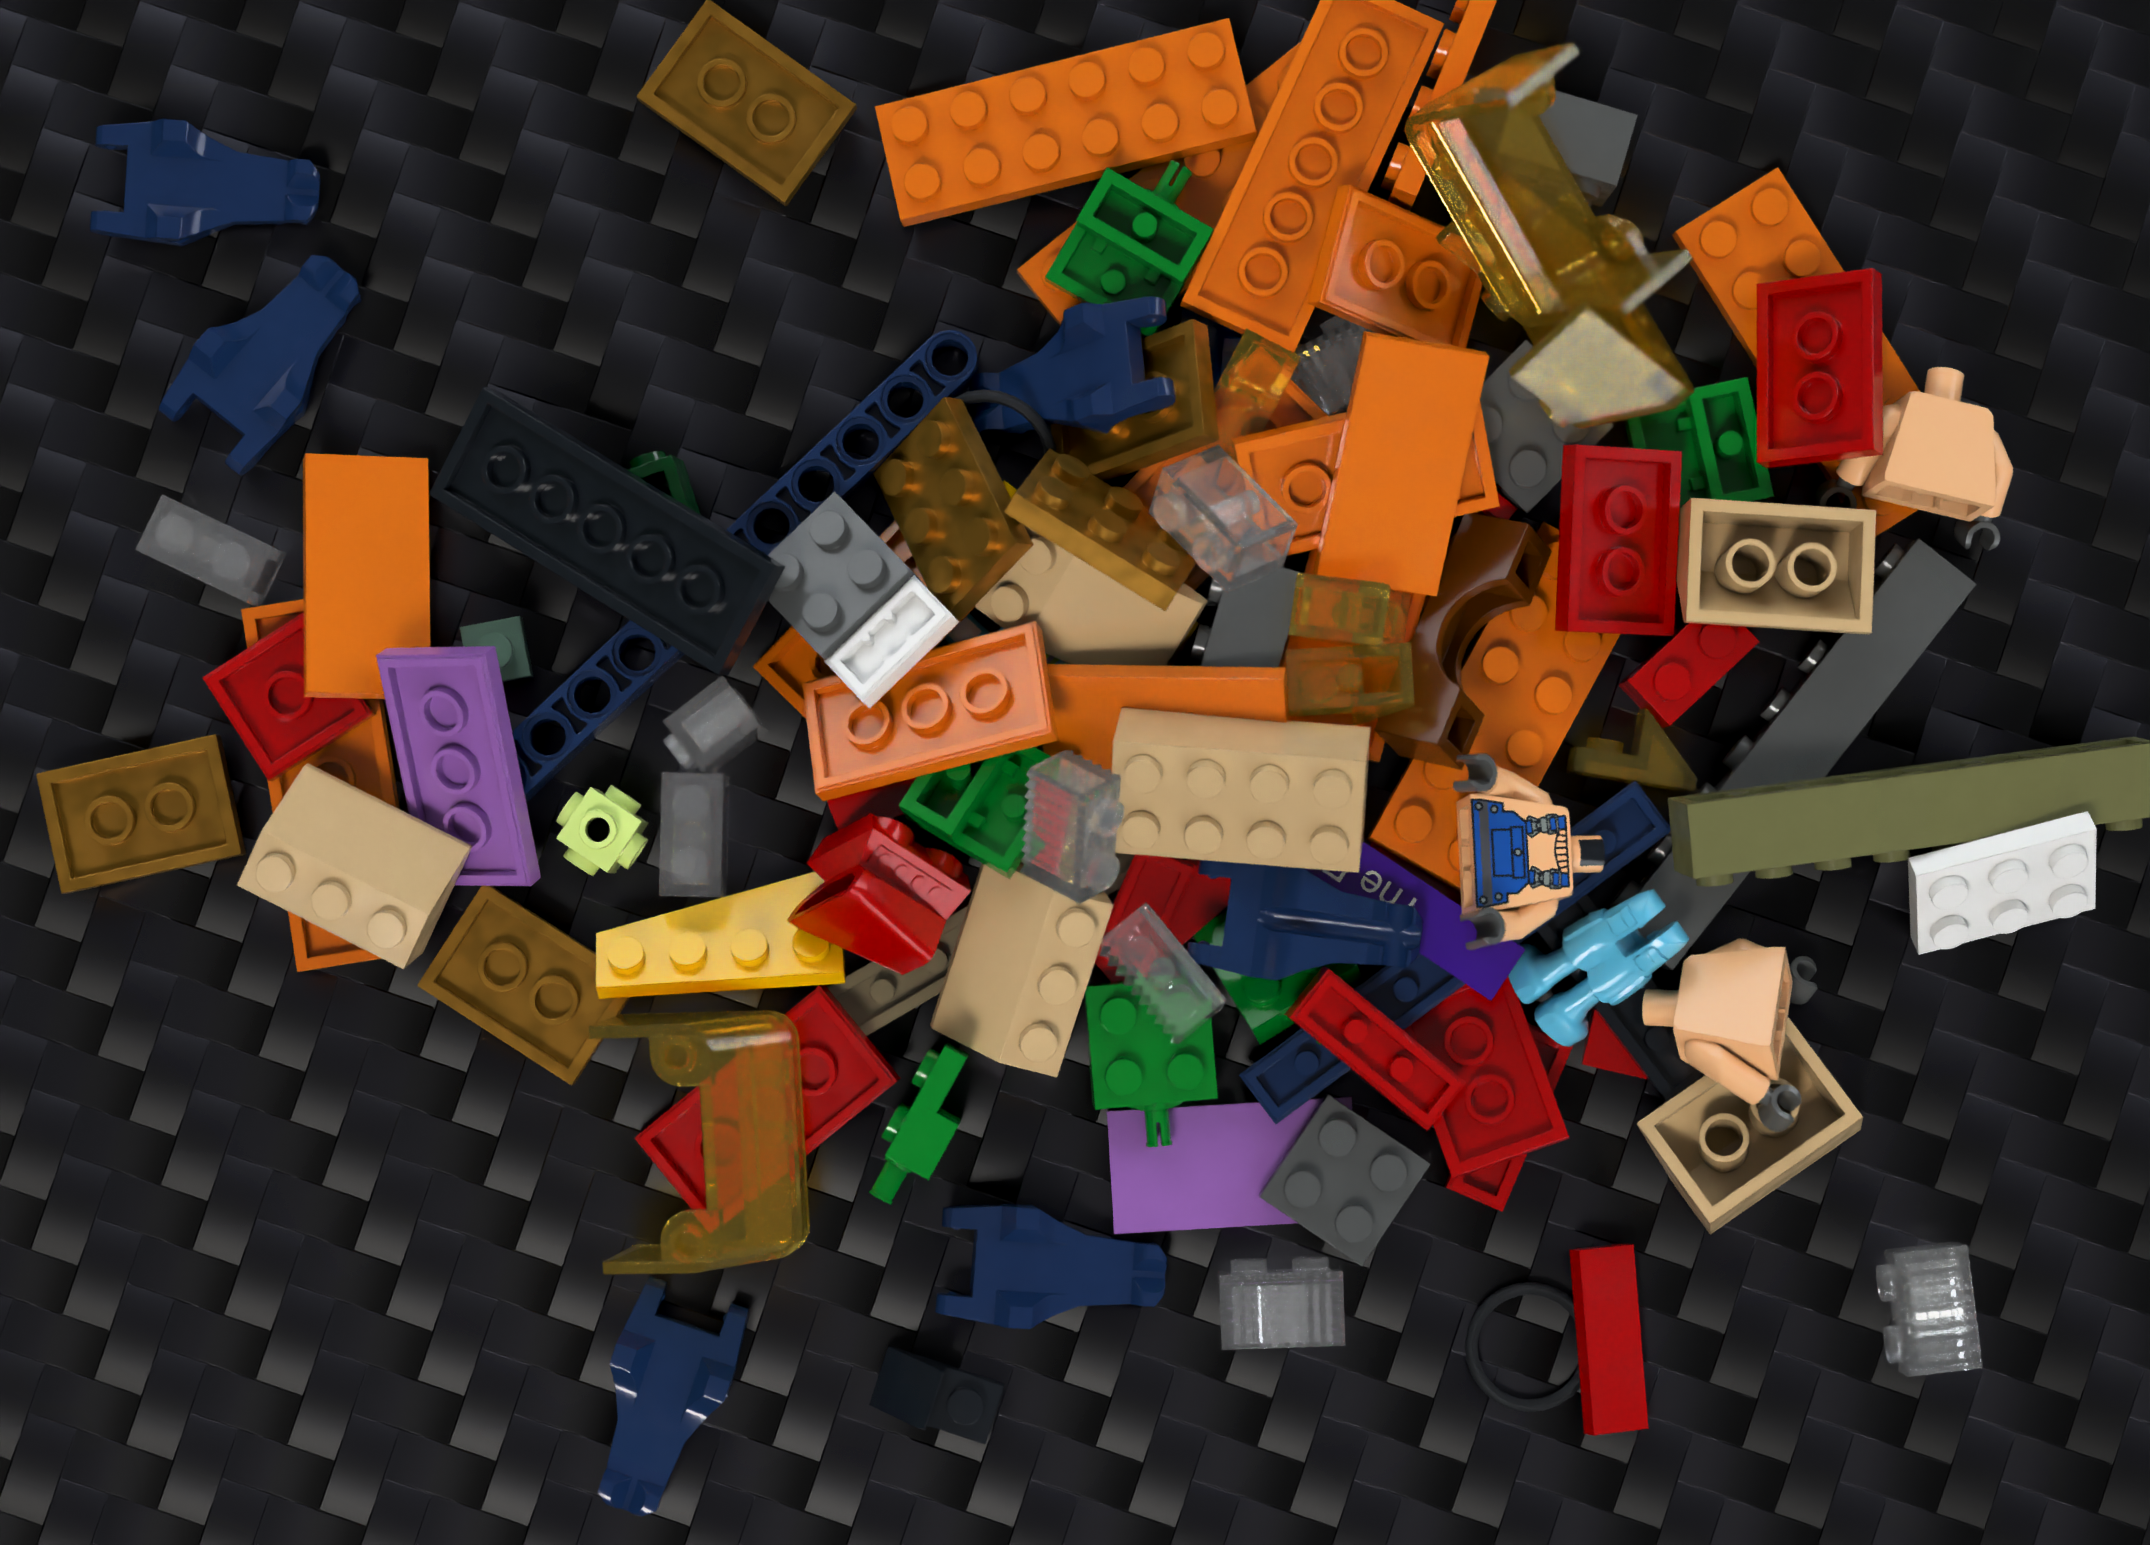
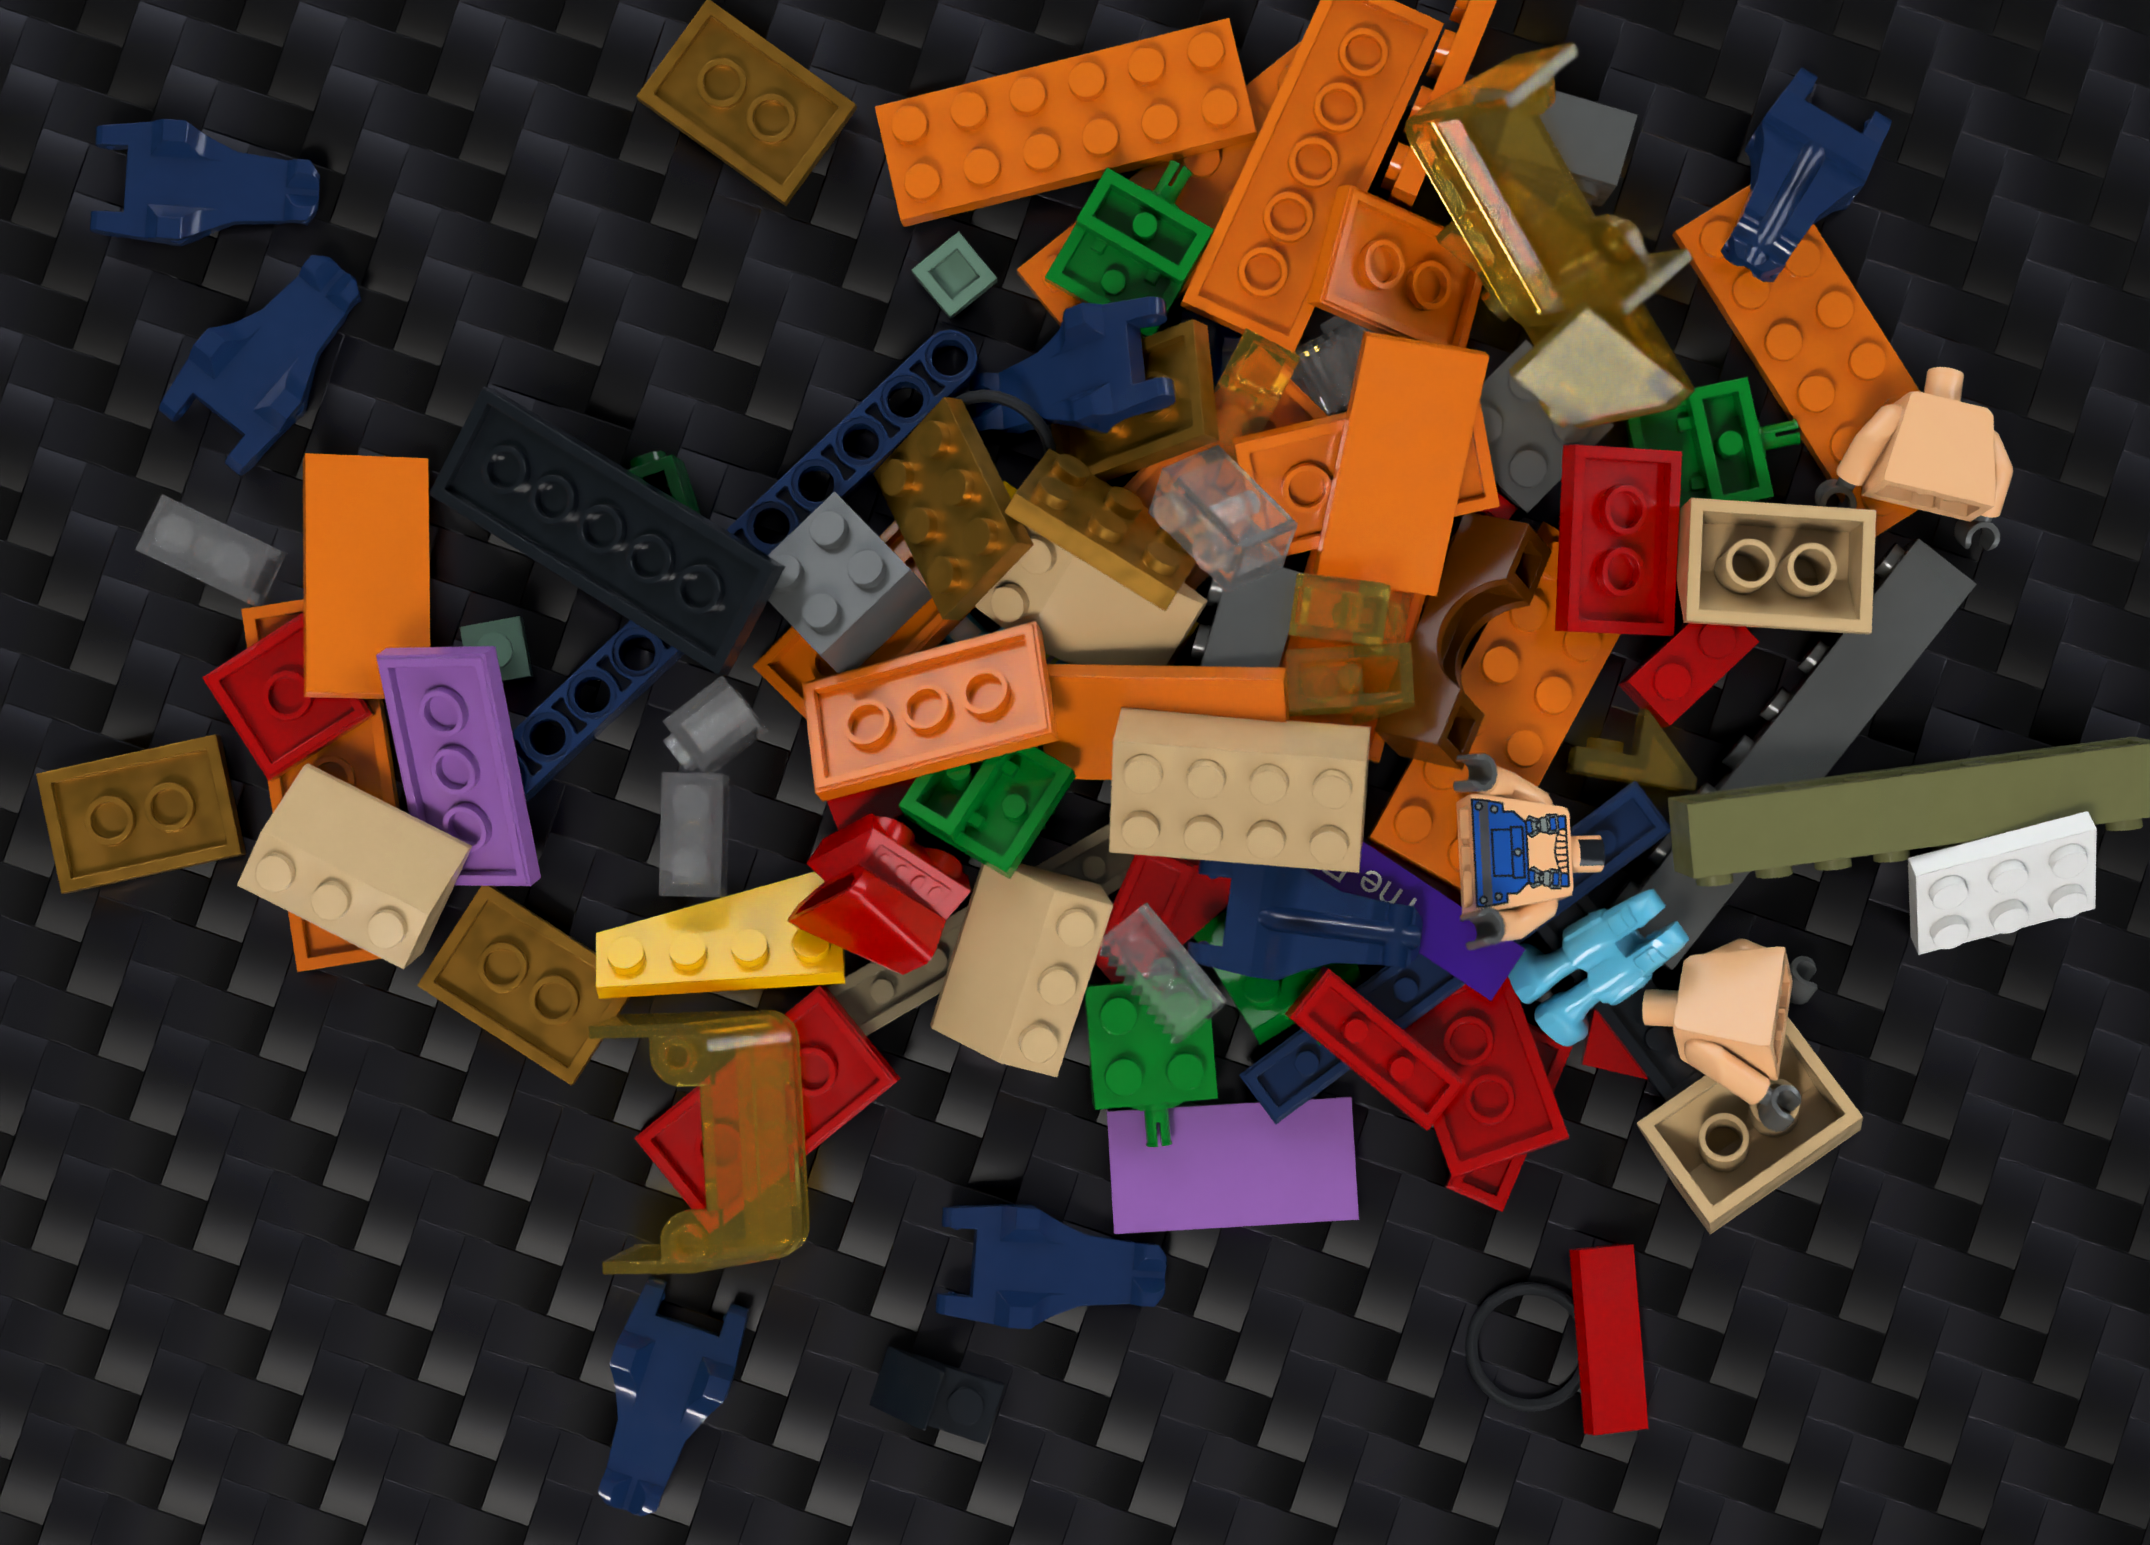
yellowish green brick [556,785,649,877] -> none
white plate [824,575,959,709] -> none
green plate [869,1043,970,1205] -> none
clear brick [1020,750,1124,904] -> none
clear brick [1218,1256,1346,1350] -> none
dark grey plate [1258,1094,1430,1266] -> none
red plate [1757,268,1883,468] -> none
clear brick [1876,1241,1983,1377] -> none
none -> sand green plate [912,231,998,320]
none -> dark blue animal [1721,67,1892,282]

